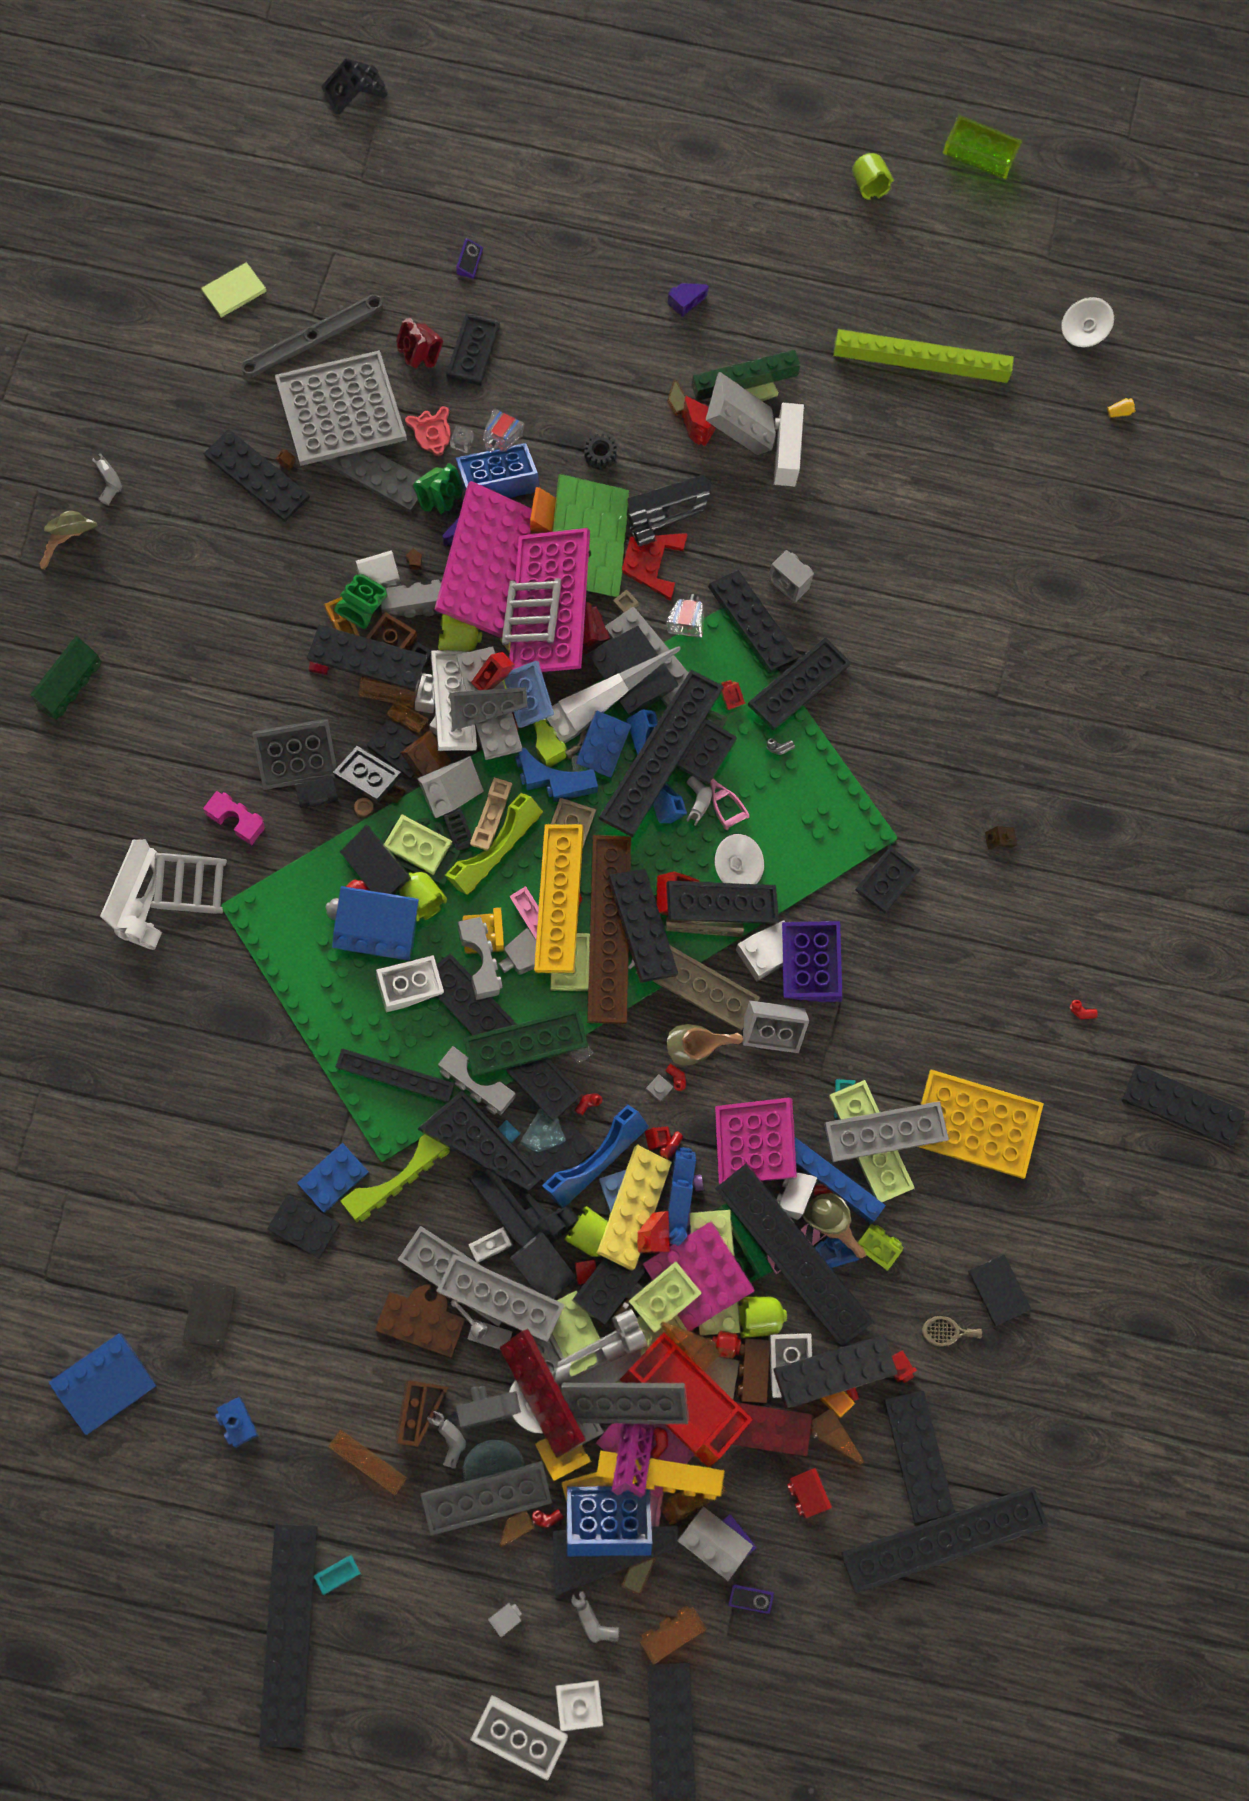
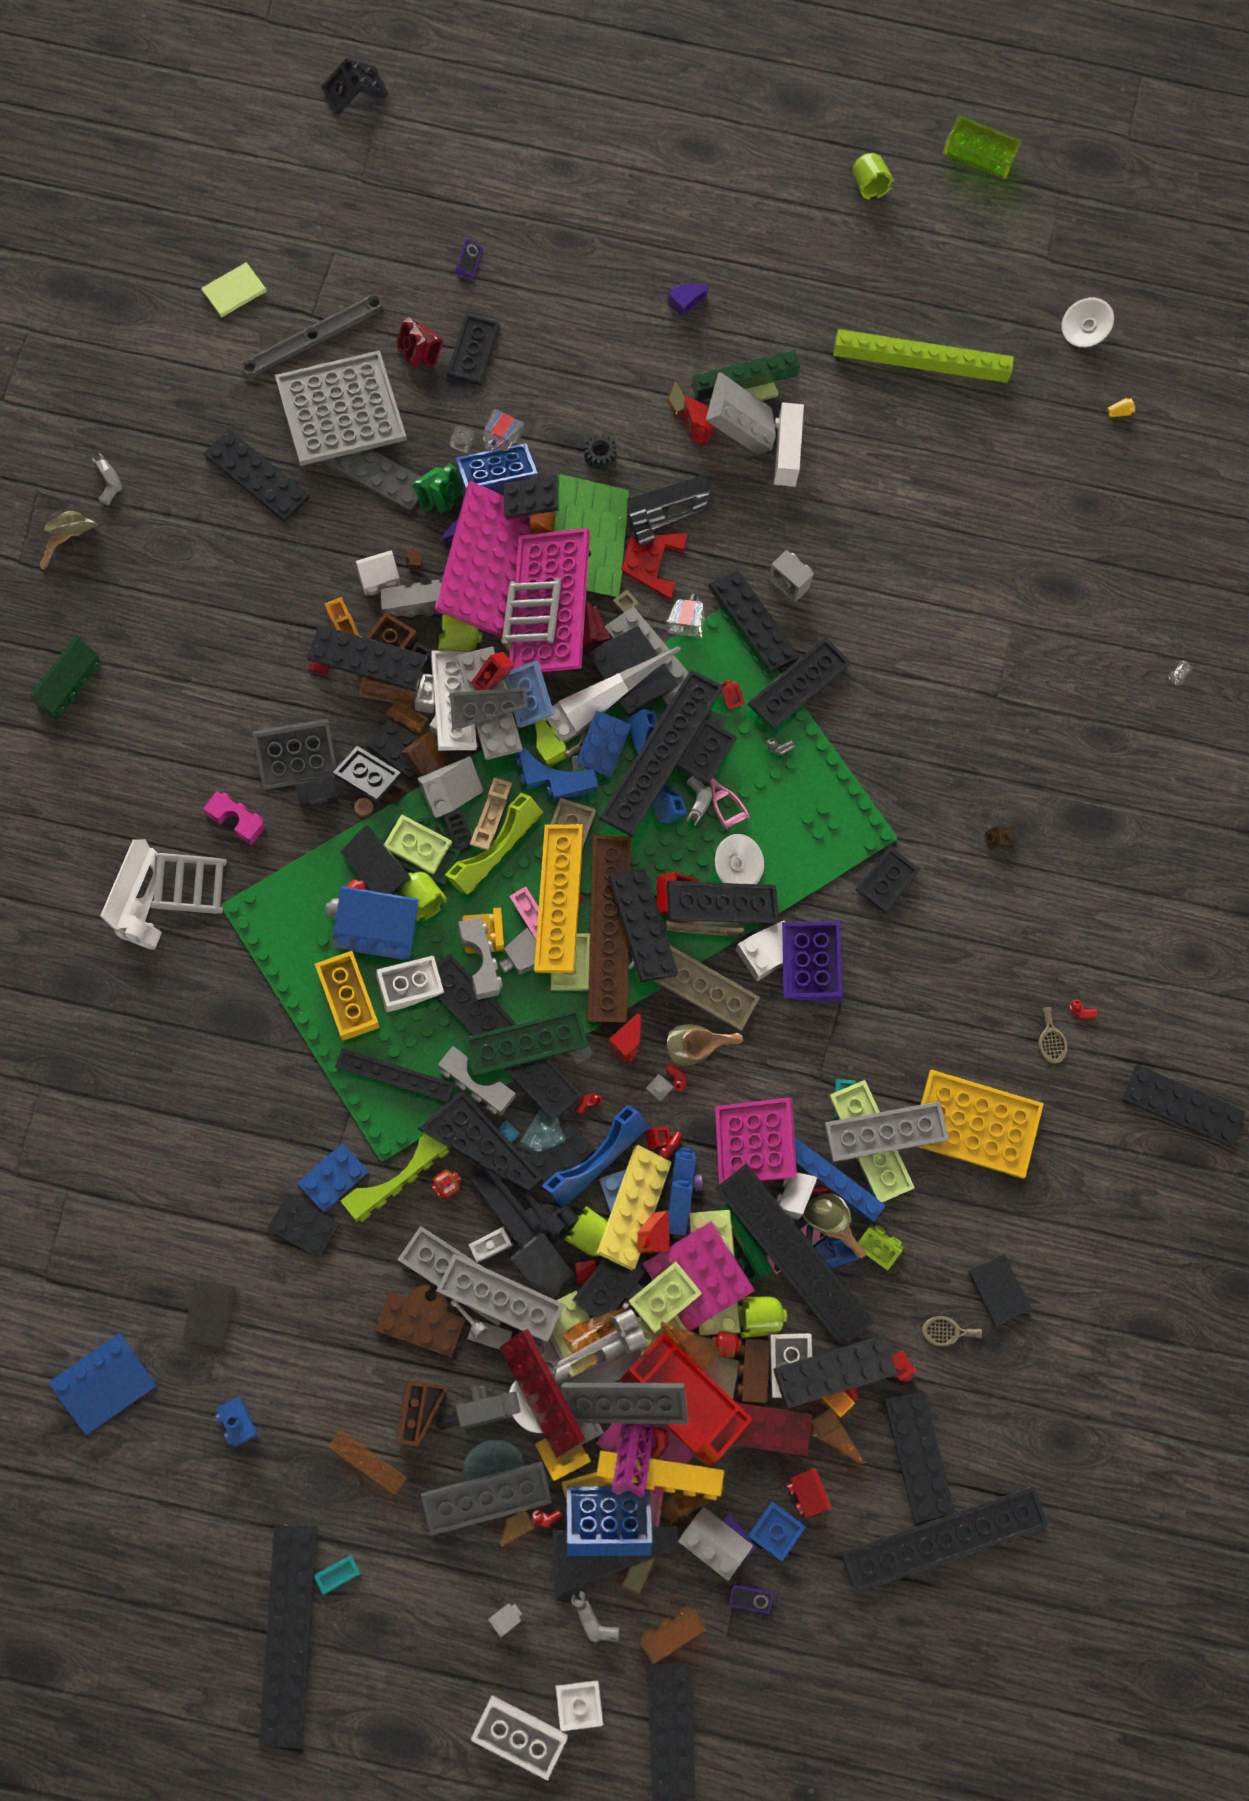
reddish brown piece [275,449,296,470] -> none
green piece [334,574,388,629] -> none
coral tile [405,406,451,456] -> none
light grey arm [428,1411,466,1469] -> none
blue plate [669,1227,687,1246] -> none
light grey slope [743,1000,809,1053] -> none
none -> yellow brick [315,951,379,1041]
none -> red head [431,1169,462,1199]
none -> black plate [504,475,559,520]
none -> clear orange slope [562,1309,623,1354]
none -> red slope [608,1013,641,1064]
none -> blue plate [748,1502,805,1562]
none -> dark tan piece [1038,1007,1068,1064]
none -> clear bush [1168,661,1192,685]

